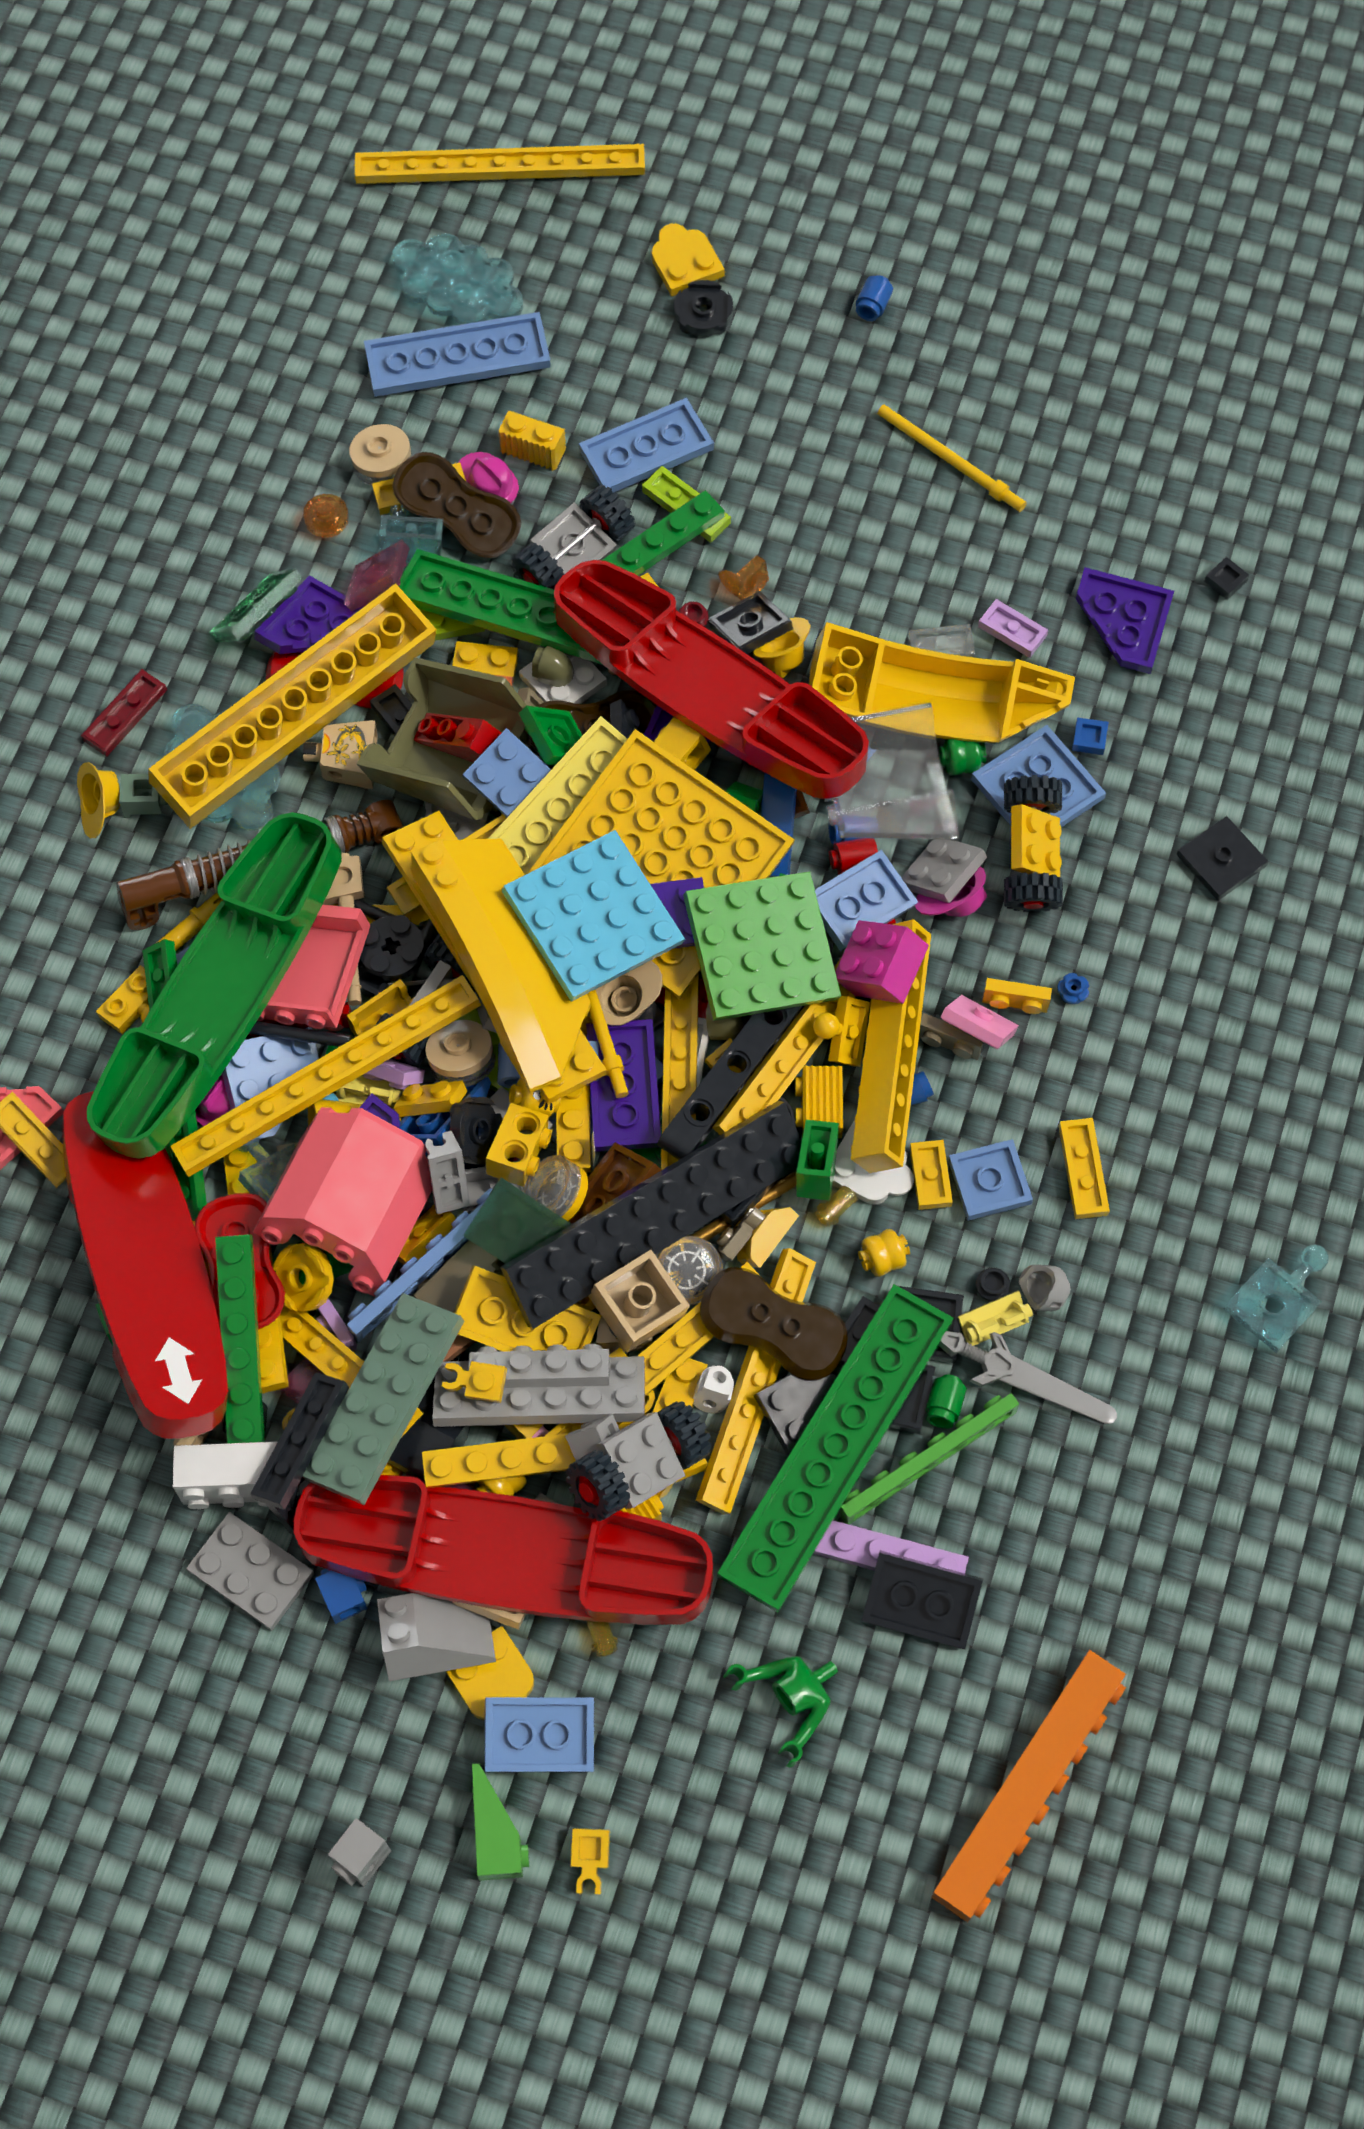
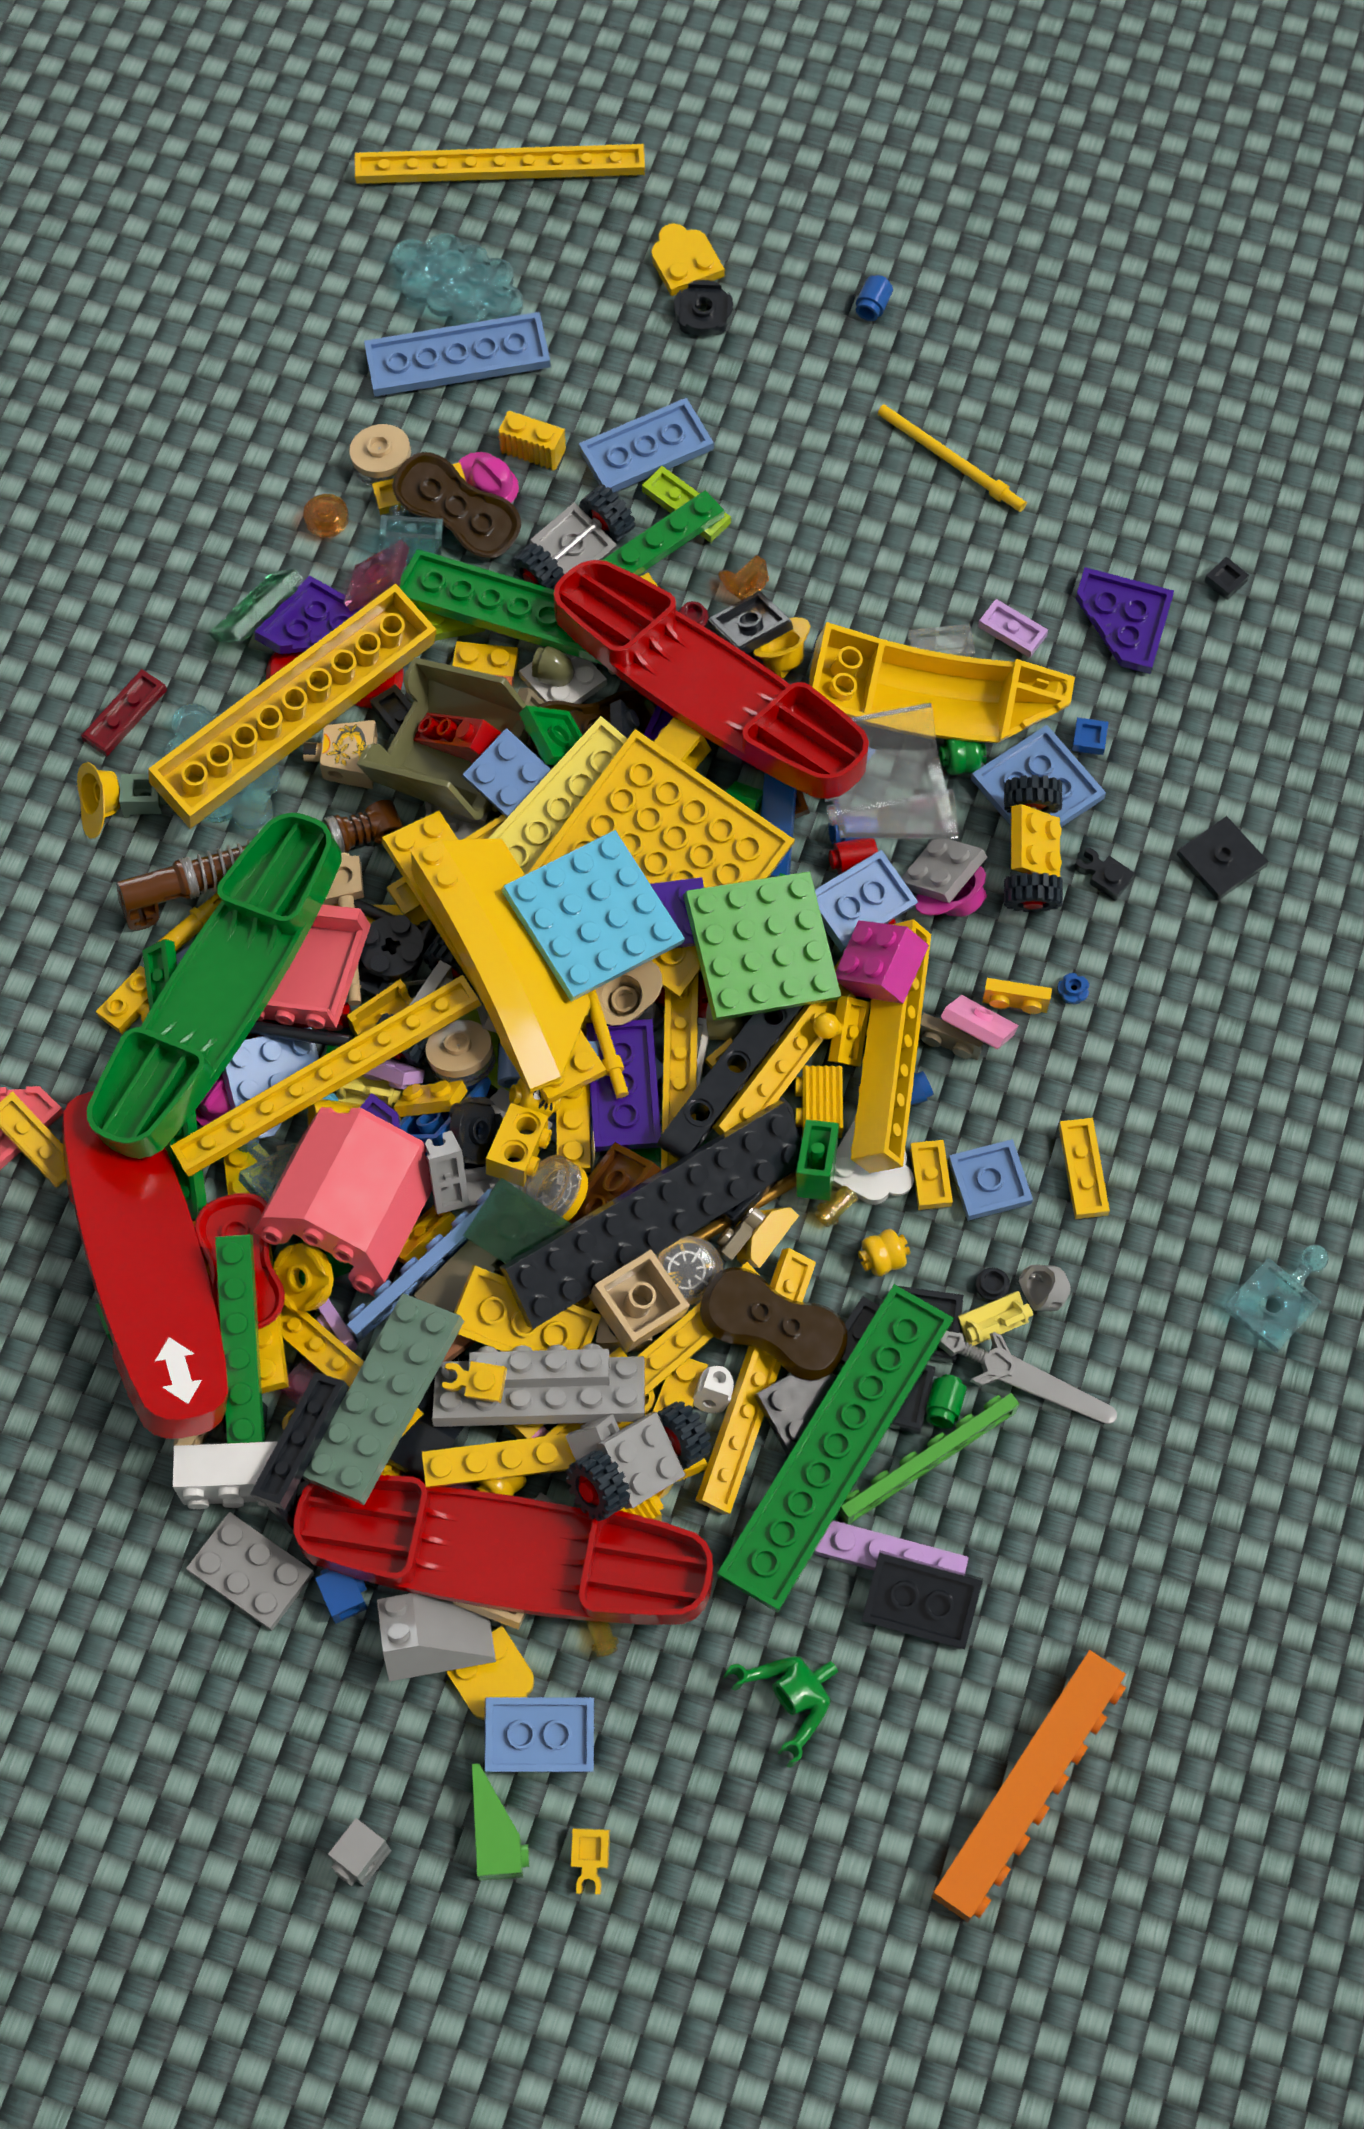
none -> black plate [1074,847,1135,901]

